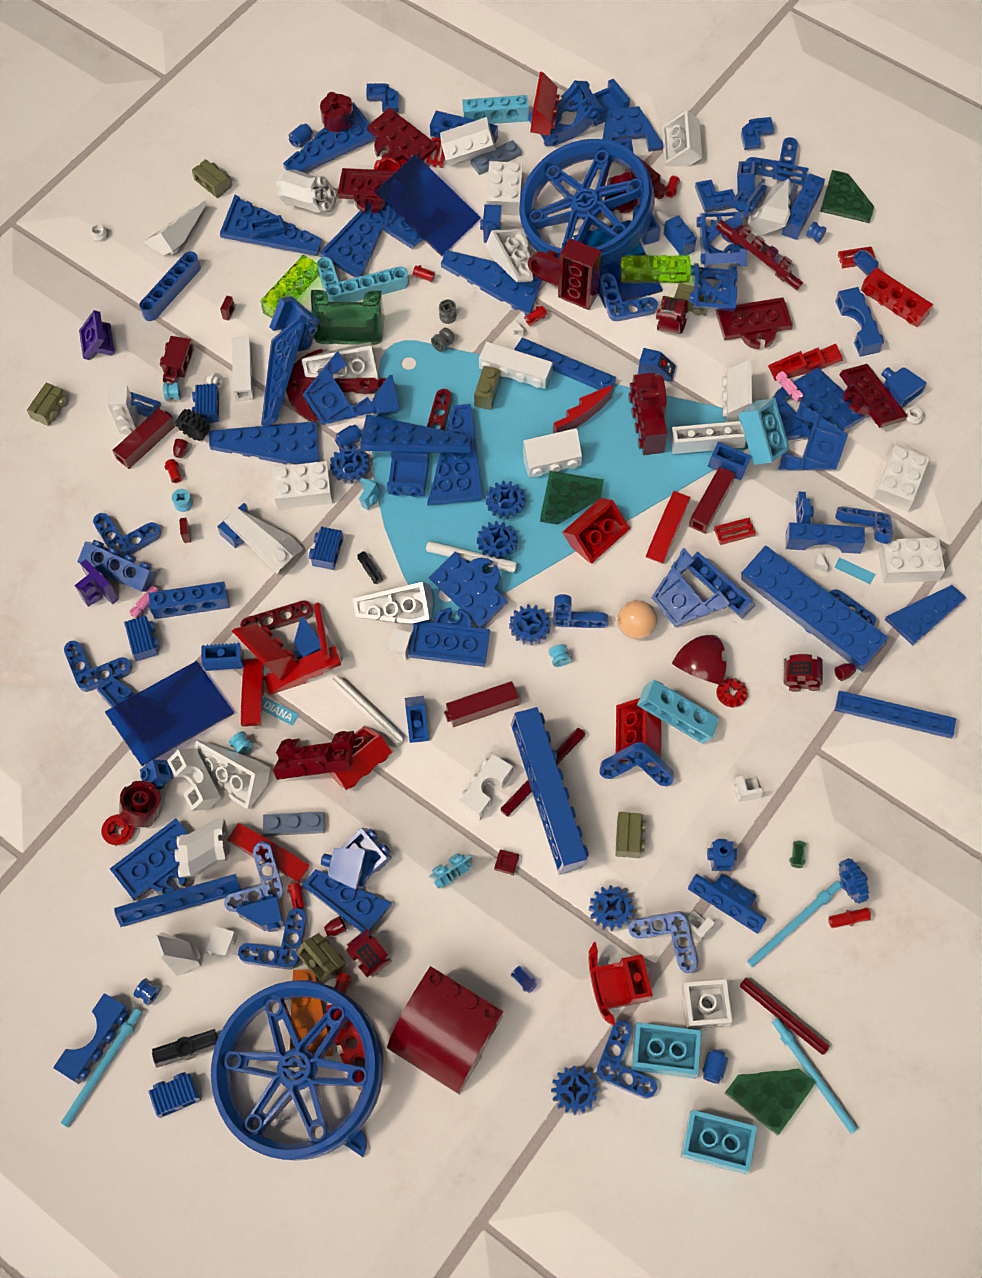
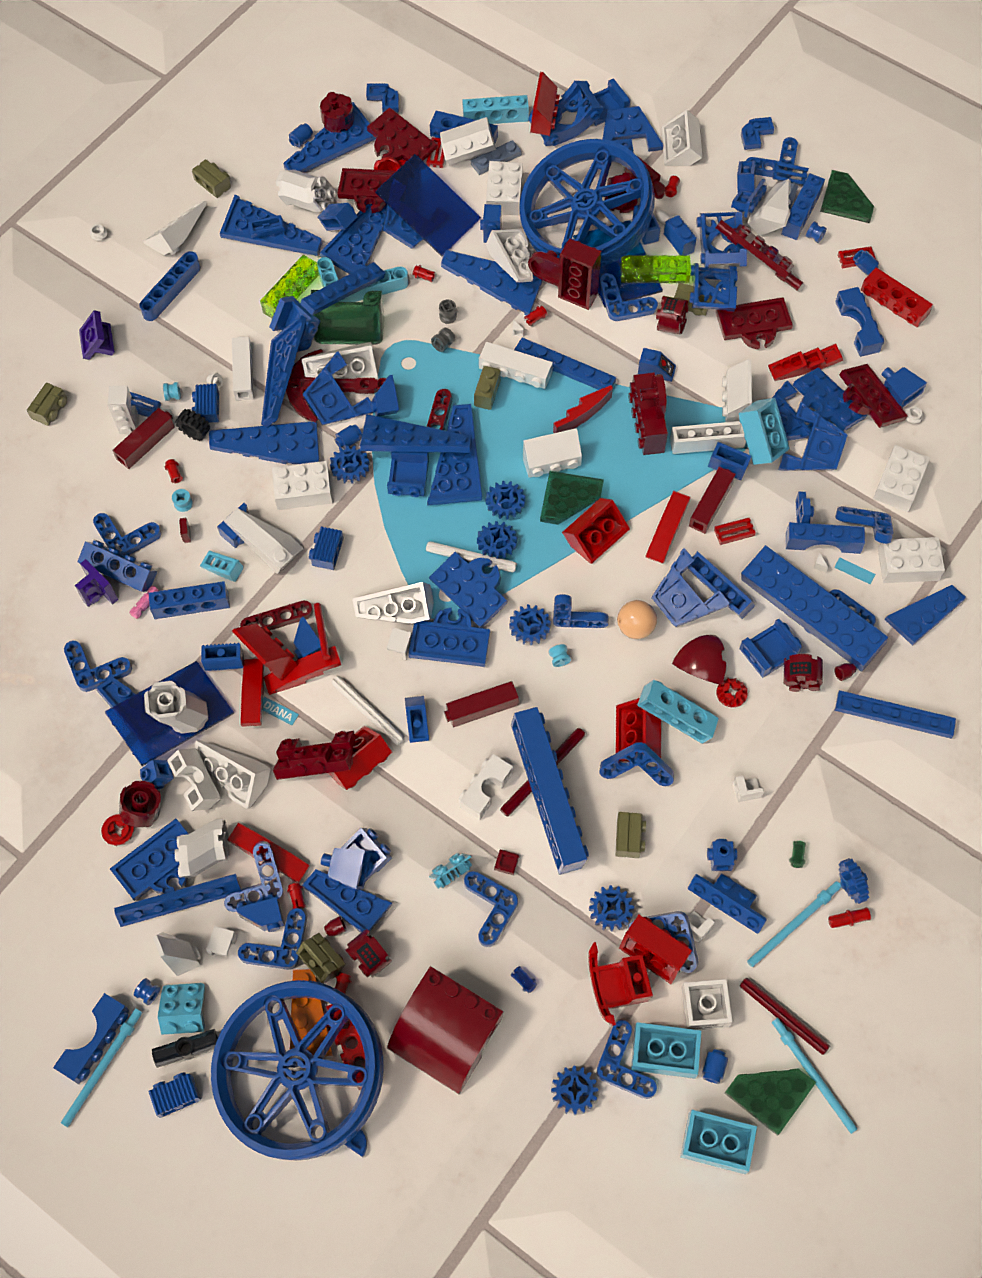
blue brick [124,615,160,661] -> none
dark red brick [160,336,194,384] -> none
dark red hose [173,439,189,458] -> none
dark red tile [220,295,235,321] -> none
medium azure wheel [229,731,254,755] -> none
sand blue plate [263,812,324,836] -> none
black axle [357,551,383,584] -> none
medium azure bracket [359,478,380,510] -> none
blue plate [695,180,735,212] -> none
bright pink axle [776,371,804,402] -> none
none -> white brick [144,681,208,734]
none -> medium azure bracket [157,983,205,1035]
none -> medium azure slope [200,551,243,582]
none -> blue plate [300,262,386,315]
none -> blue brick [317,203,358,231]
none -> blue beam [464,871,518,947]
none -> red slope [619,914,692,984]
none -> blue panel [739,619,802,678]

